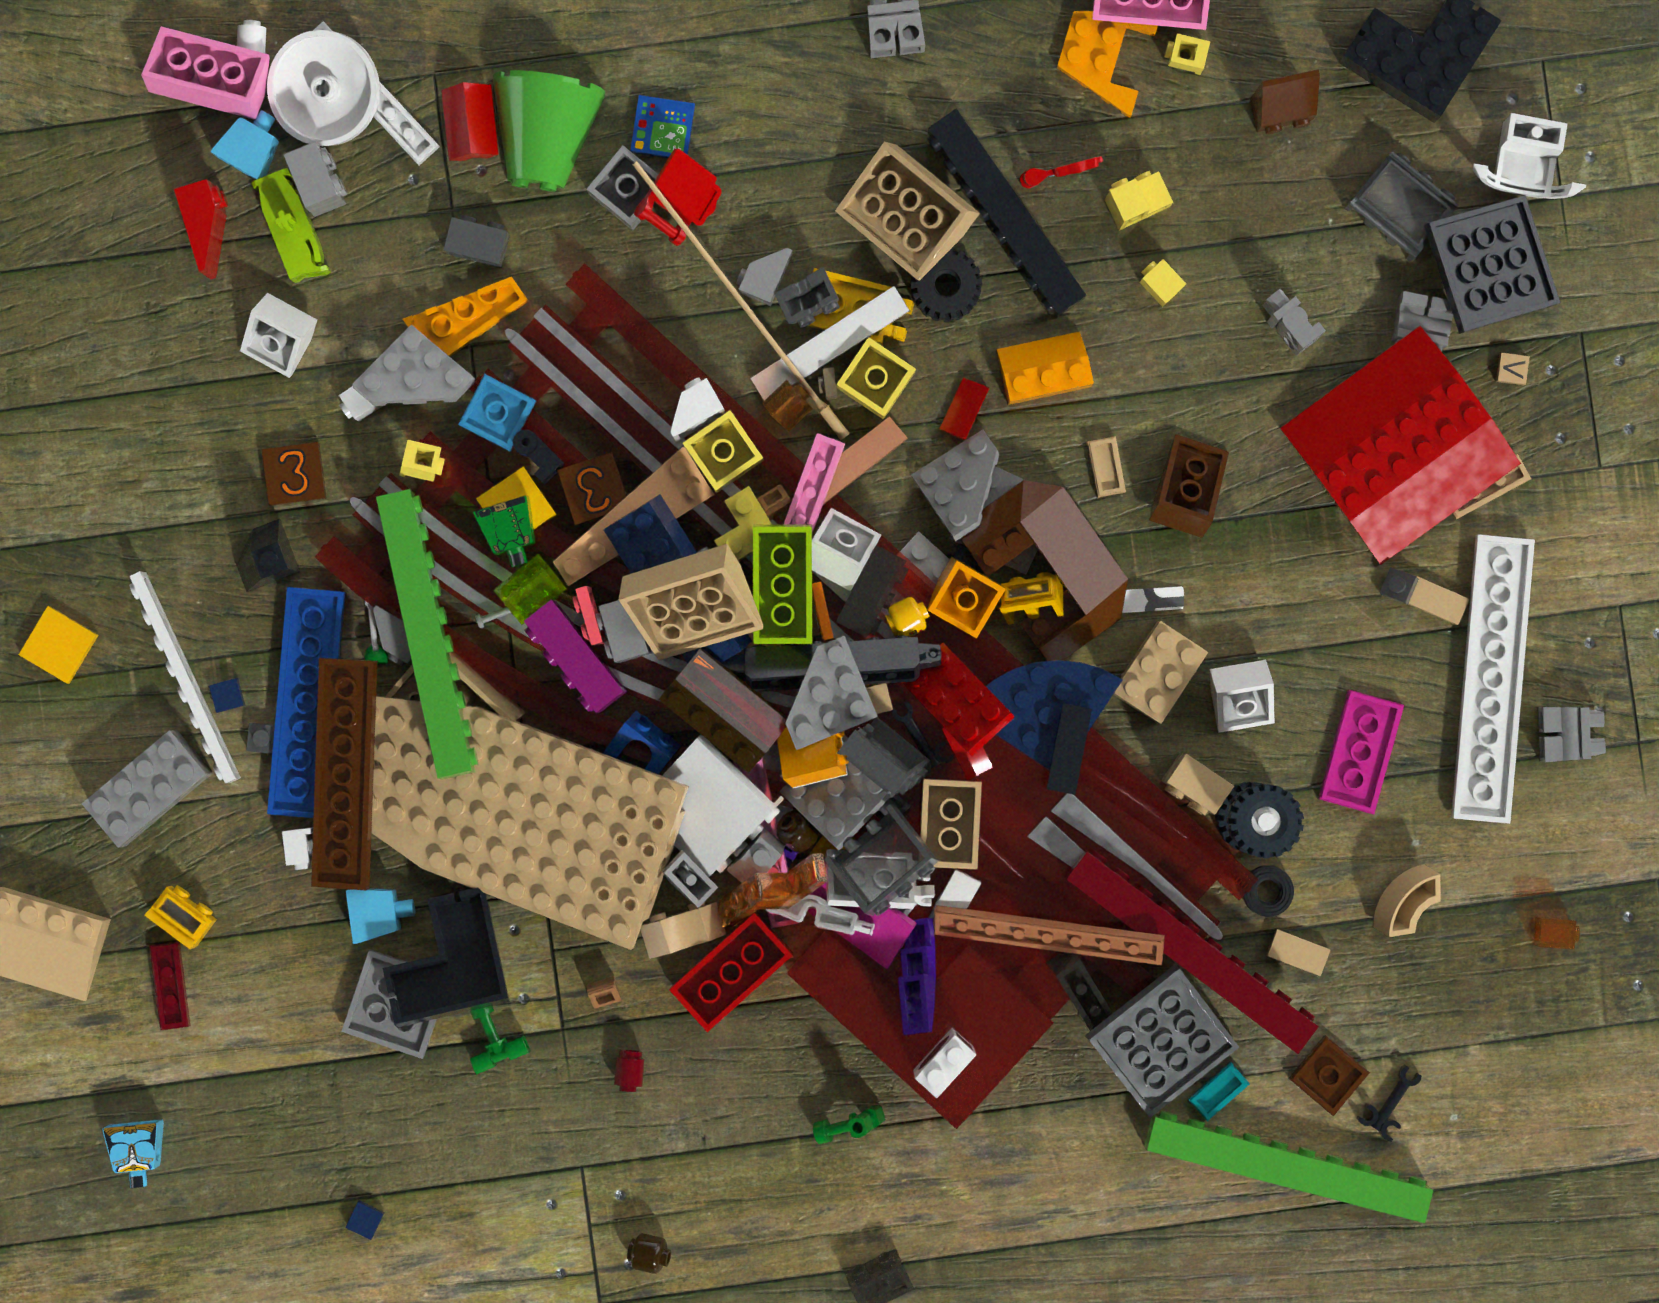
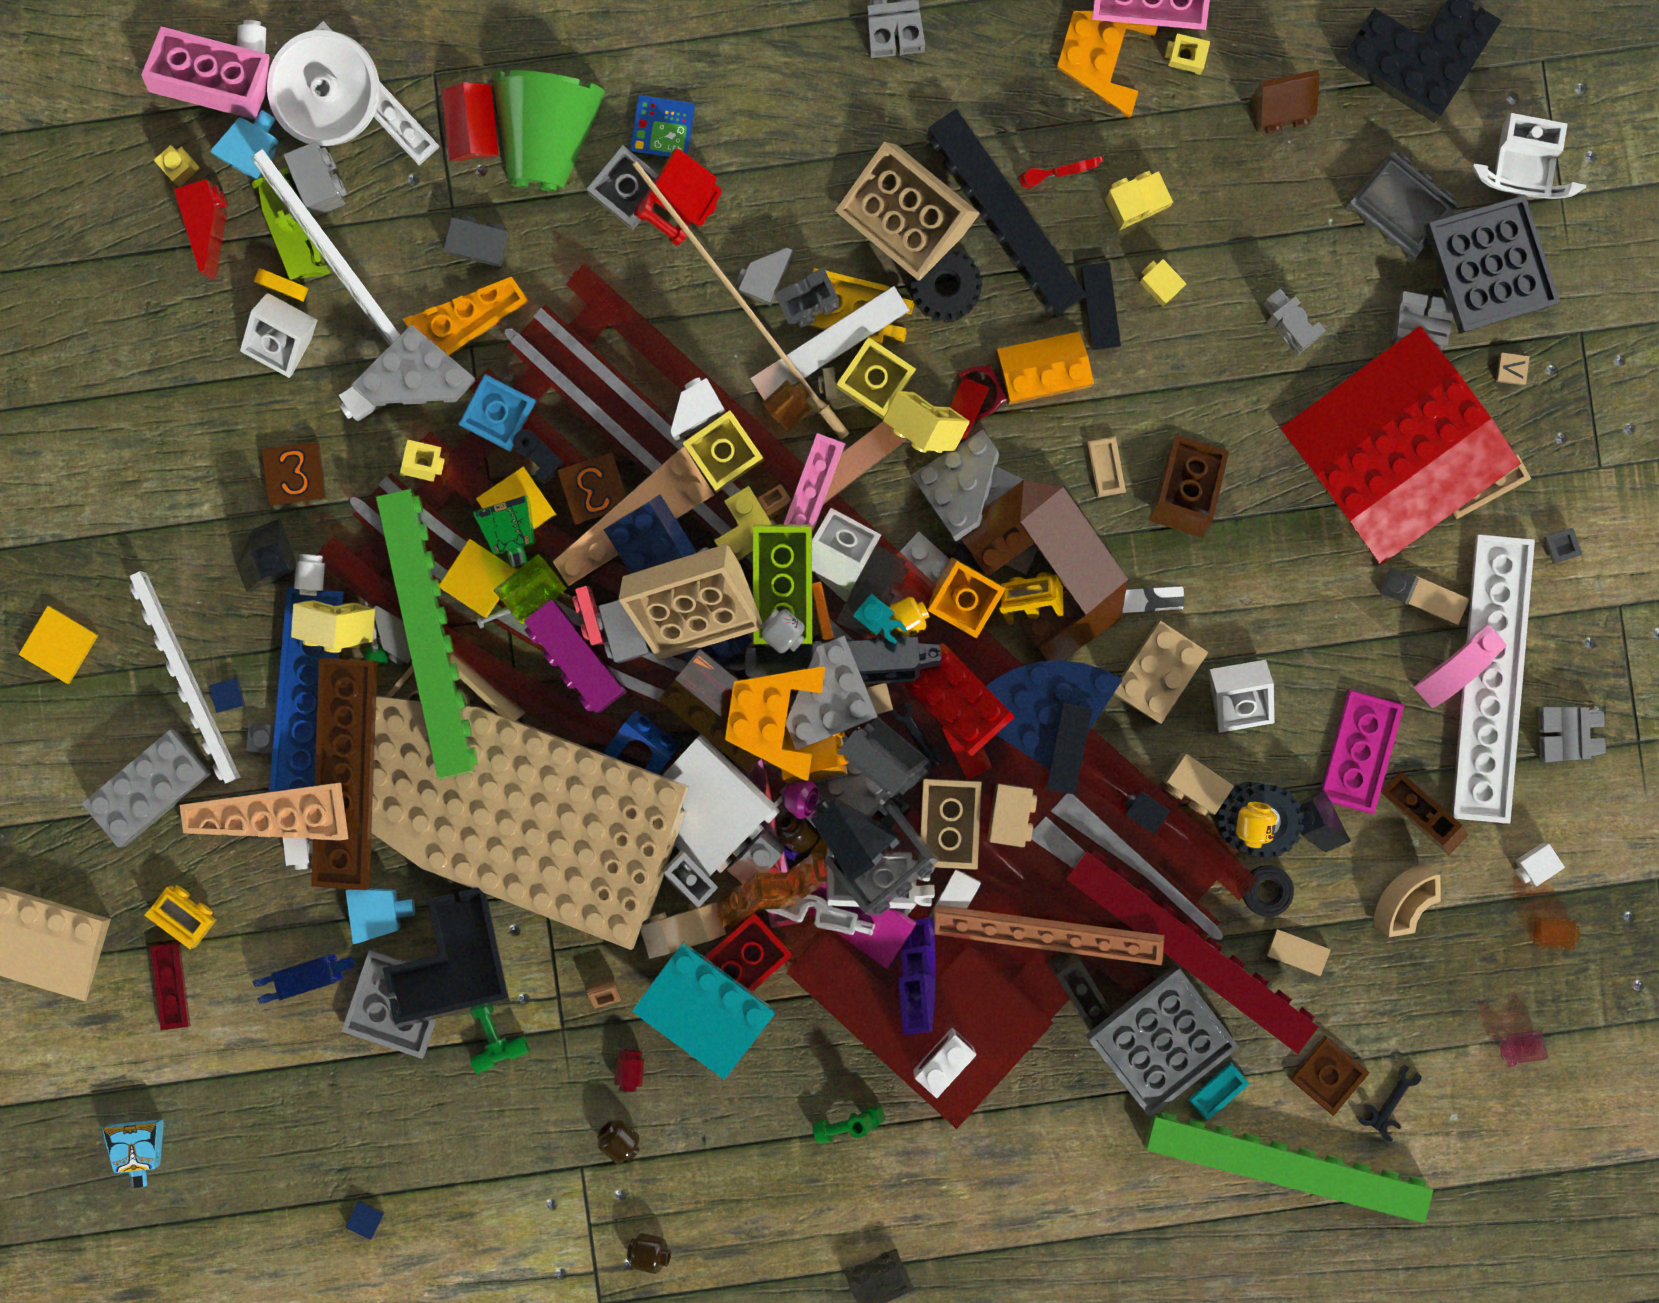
none -> light yellow brick [154,145,201,187]
none -> light nougat wing [179,783,349,840]
none -> white tile [251,149,400,345]
none -> clear blue hinge [252,954,356,1004]
none -> yellow beam [253,268,309,302]
none -> light yellow brick [291,600,375,652]
none -> white brick [294,554,325,596]
none -> yellow tile [440,539,518,618]
none -> dark brown head [597,1120,640,1163]
none -> teal slope [632,941,776,1080]
none -> light orange wing [725,666,825,780]
none -> light grey head [761,609,805,653]
none -> magenta cone [782,781,819,819]
none -> black slope [811,798,900,882]
none -> teal plate [853,593,907,644]
none -> light yellow brick [883,391,970,453]
none -> dark red cap [957,363,1008,420]
none -> tan brick [987,783,1037,847]
none -> black tile [1081,262,1121,351]
none -> black brick [1123,791,1170,835]
none -> yellow head [1236,802,1277,848]
none -> black slope [1299,790,1351,853]
none -> reddish brown slope [1381,772,1468,856]
none -> bright pink arch [1413,624,1507,708]
none -> clear pink bracket [1500,1029,1548,1067]
none -> white brick [1514,842,1565,887]
none -> dark grey plate [1544,528,1582,564]

